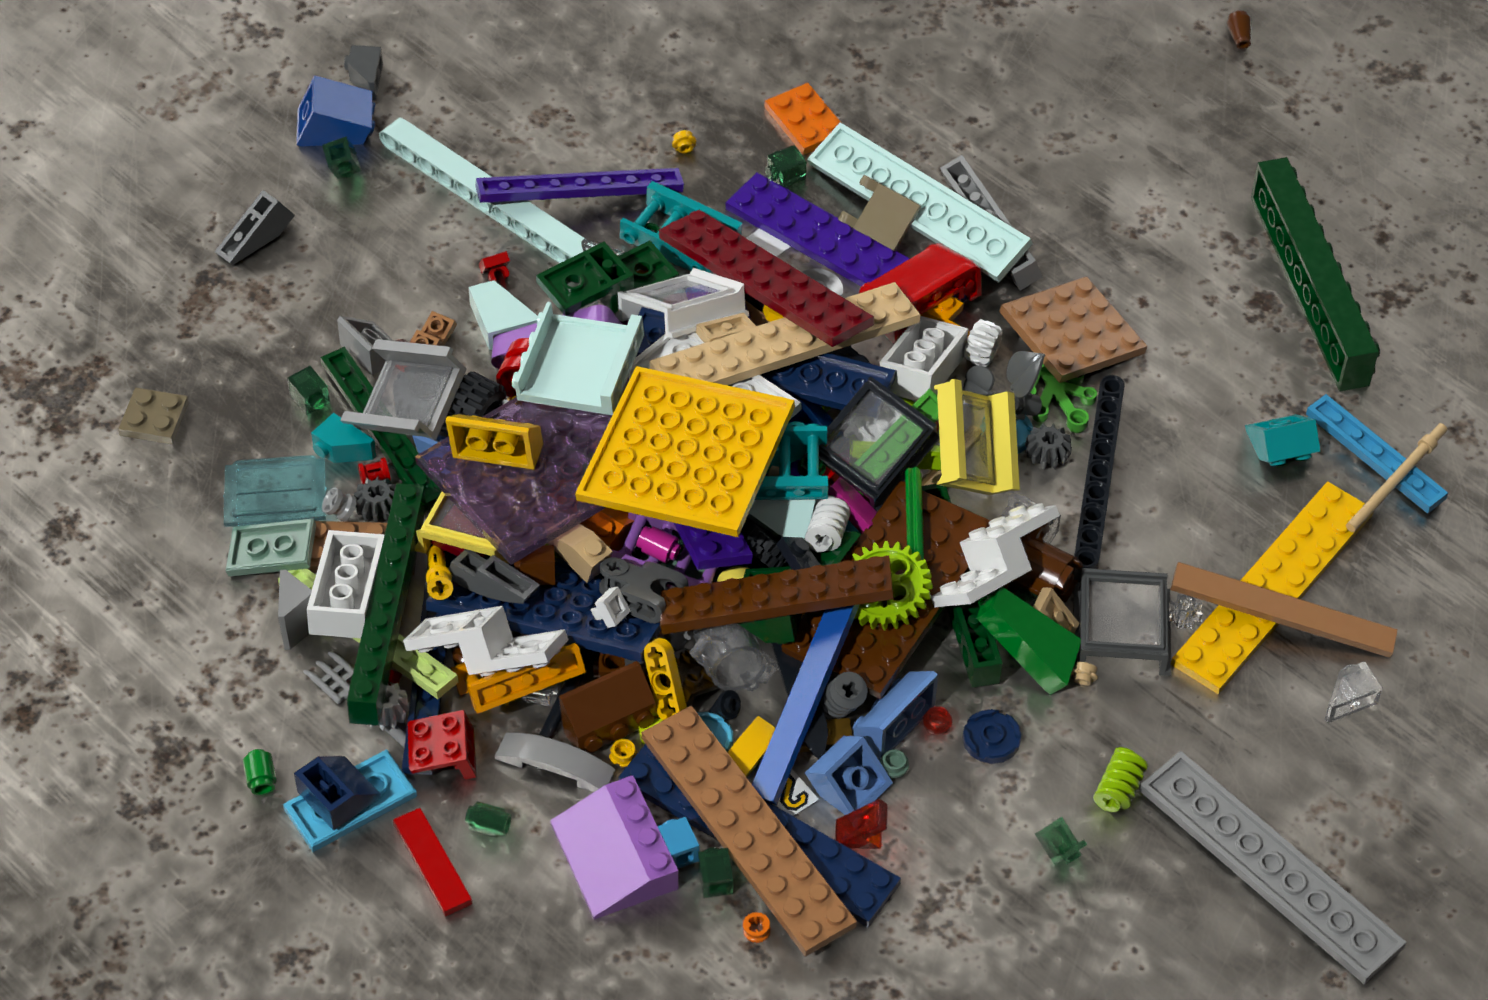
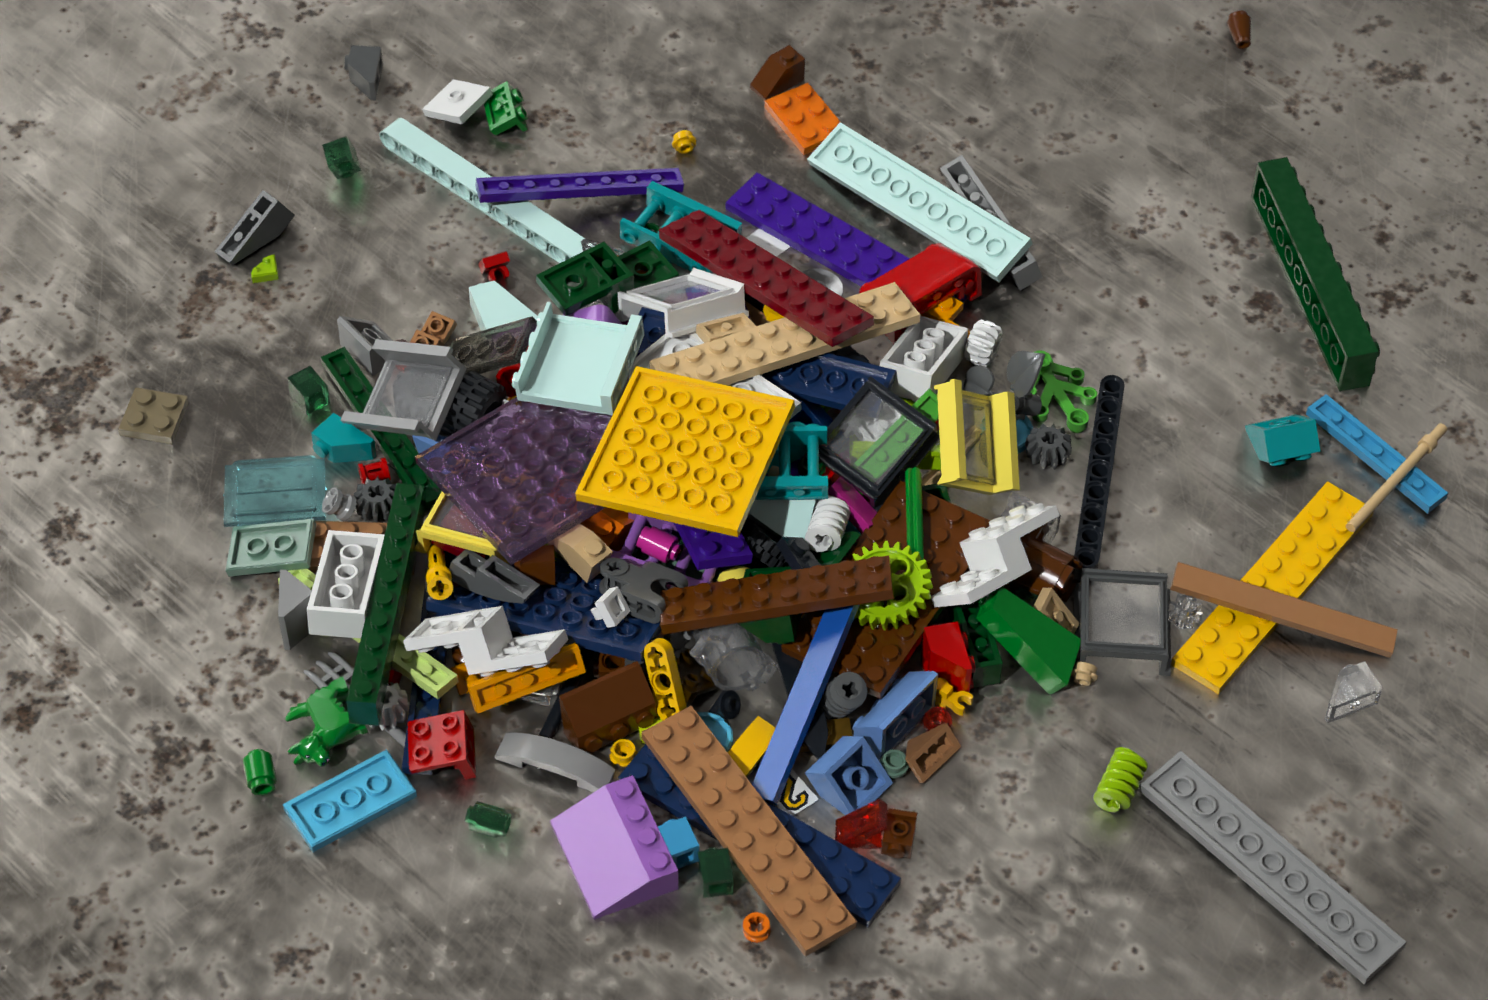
dark blue slope [294,756,381,831] -> none
slope [297,75,375,147] -> none
red tile [393,808,472,917] -> none
yellow slope [445,414,543,470] -> none
clear green brick [765,145,807,188] -> none
dark tan flag [838,175,922,252] -> none
dark blue tile [962,709,1021,764] -> none
medium nougat plate [999,276,1147,383] -> none
clear green bracket [1035,817,1087,864] -> none
none -> lime tile [251,254,279,283]
none -> green animal [285,676,368,767]
none -> white plate [422,79,493,124]
none -> clear smoke tile [450,316,537,375]
none -> green bracket [484,81,528,136]
none -> reddish brown slope [750,45,805,101]
none -> reddish brown brick [881,808,918,859]
none -> medium nougat slope [905,723,961,783]
none -> red slope [921,621,976,692]
none -> yellow plate [935,677,973,716]

